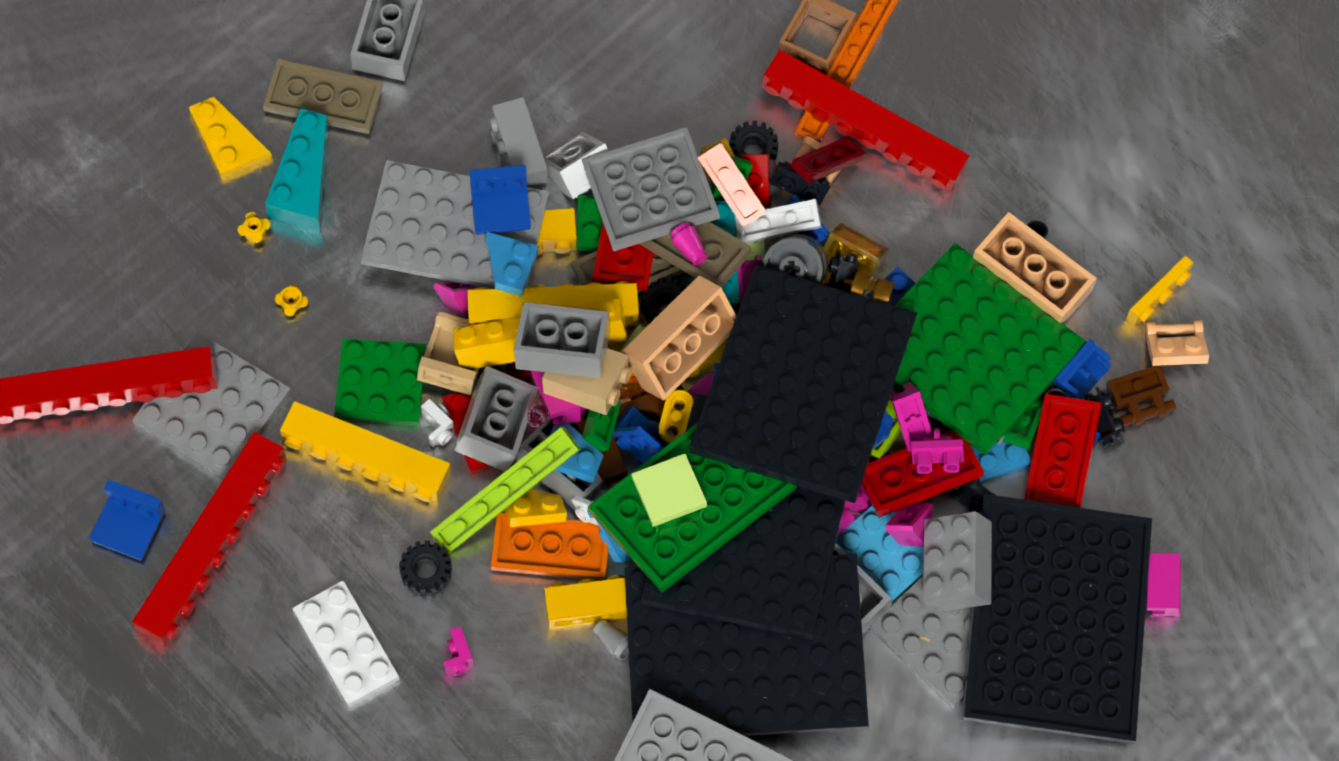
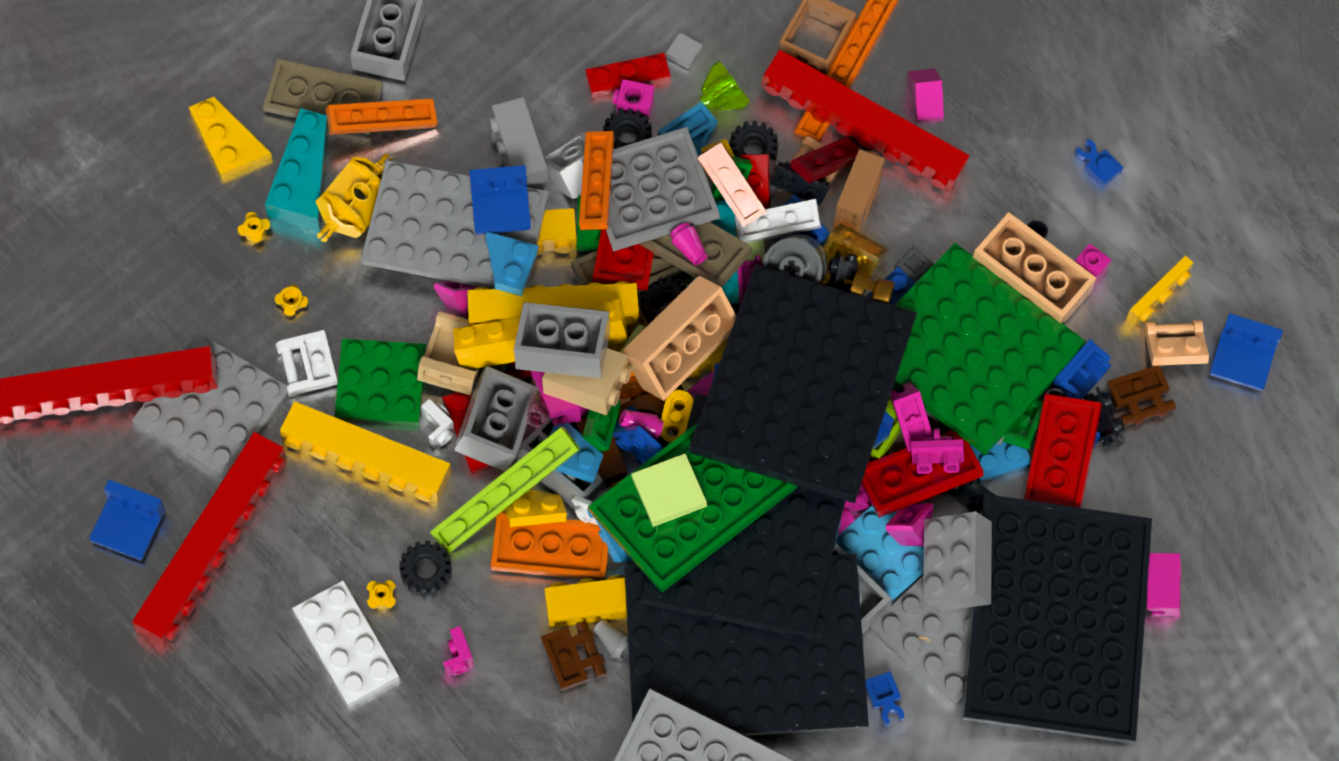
none -> white plate [276,330,338,397]
none -> yellow plate [315,154,393,242]
none -> orange plate [326,98,438,135]
none -> yellow plate [367,580,396,609]
none -> reddish brown plate [540,621,607,692]
none -> orange plate [579,131,615,230]
none -> red plate [585,53,671,98]
none -> black tyre [603,108,652,149]
none -> dark pink brick [612,79,655,121]
none -> dark pink cone [619,409,664,441]
none -> dark azure wing [658,102,718,156]
none -> light grey tile [666,32,703,70]
none -> clear neon green brick [700,60,750,111]
none -> medium nougat window [833,149,885,238]
none -> blue plate [866,671,904,727]
none -> dark grey tile [895,246,934,283]
none -> dark pink slope [908,68,944,122]
none -> blue plate [1075,139,1124,188]
none -> dark pink brick [1075,243,1112,289]
none -> blue bracket [1210,313,1283,391]

